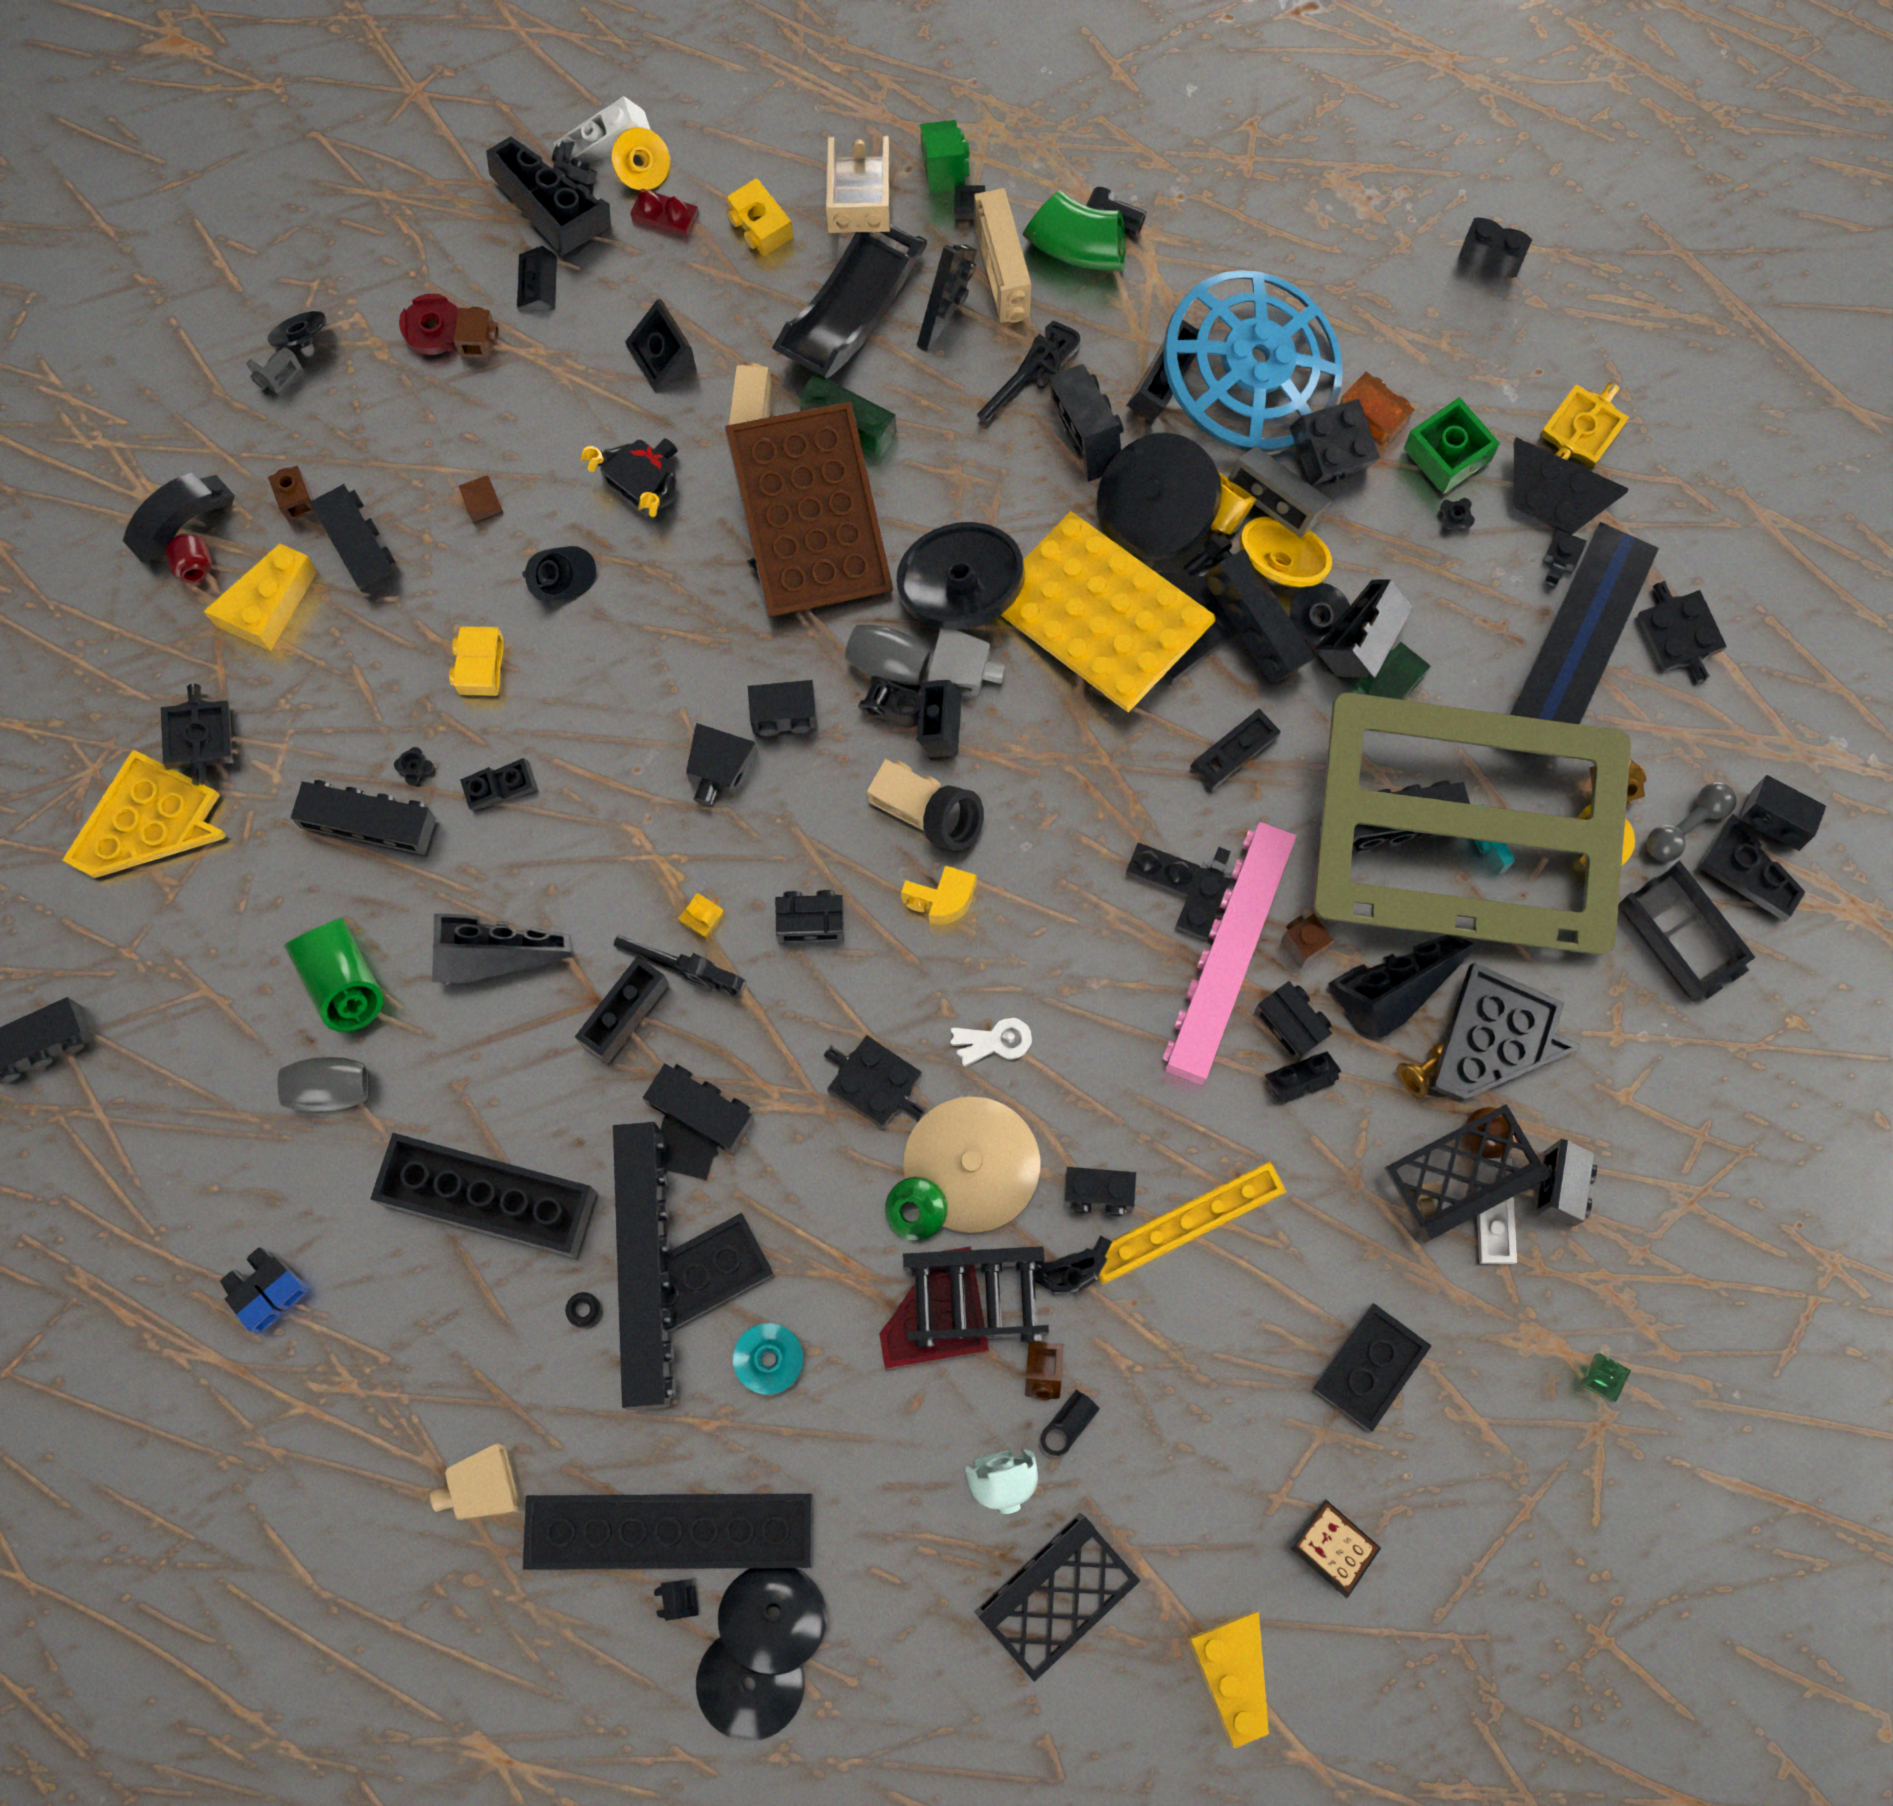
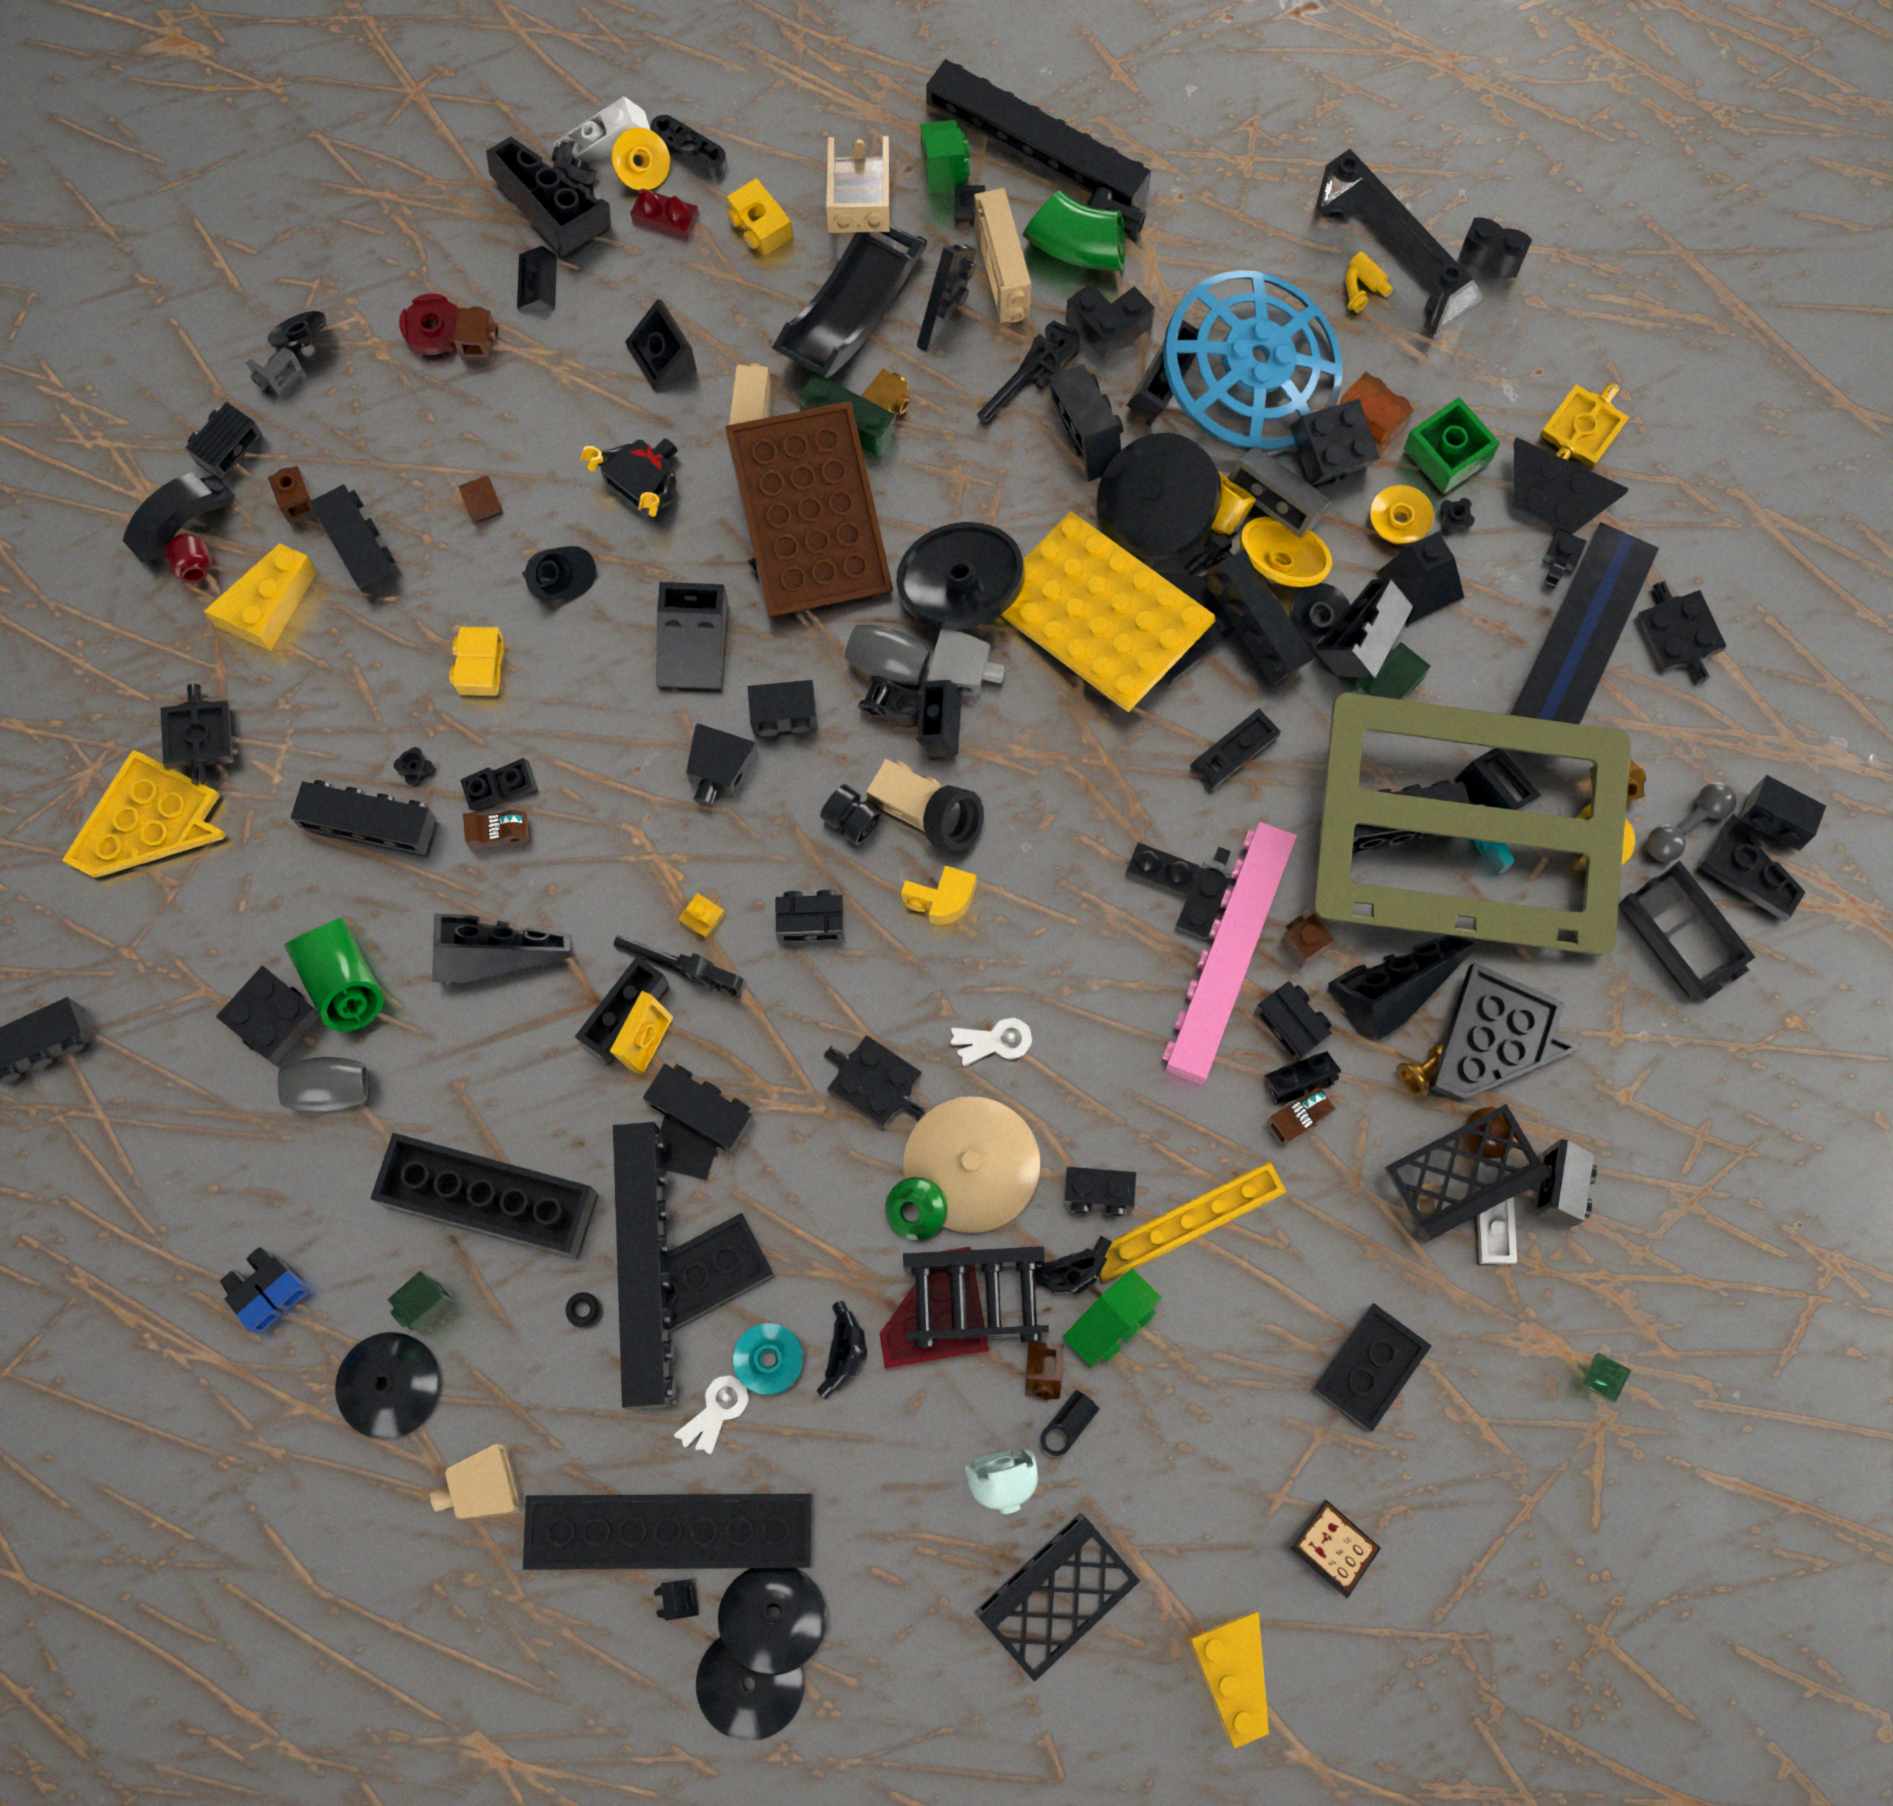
none -> black brick [185,402,262,479]
none -> black brick [216,965,320,1066]
none -> black dish [335,1332,442,1439]
none -> clear green brick [387,1271,458,1333]
none -> reddish brown leg [463,810,529,851]
none -> yellow plate [610,991,673,1076]
none -> black beam [650,115,727,176]
none -> black slope [656,582,728,689]
none -> white piece [674,1375,749,1455]
none -> black piece [817,1301,868,1399]
none -> black wheel [820,784,883,845]
none -> pearl gold brick [861,368,910,427]
none -> black brick [926,59,1151,207]
none -> green brick [1062,1268,1162,1367]
none -> black brick [1066,282,1155,361]
none -> reddish brown leg [1266,1087,1336,1148]
none -> black windscreen [1316,149,1483,335]
none -> yellow plant [1345,251,1394,313]
none -> yellow dish [1370,485,1434,545]
none -> black slope [1376,531,1464,626]
none -> black tile [1454,748,1542,811]

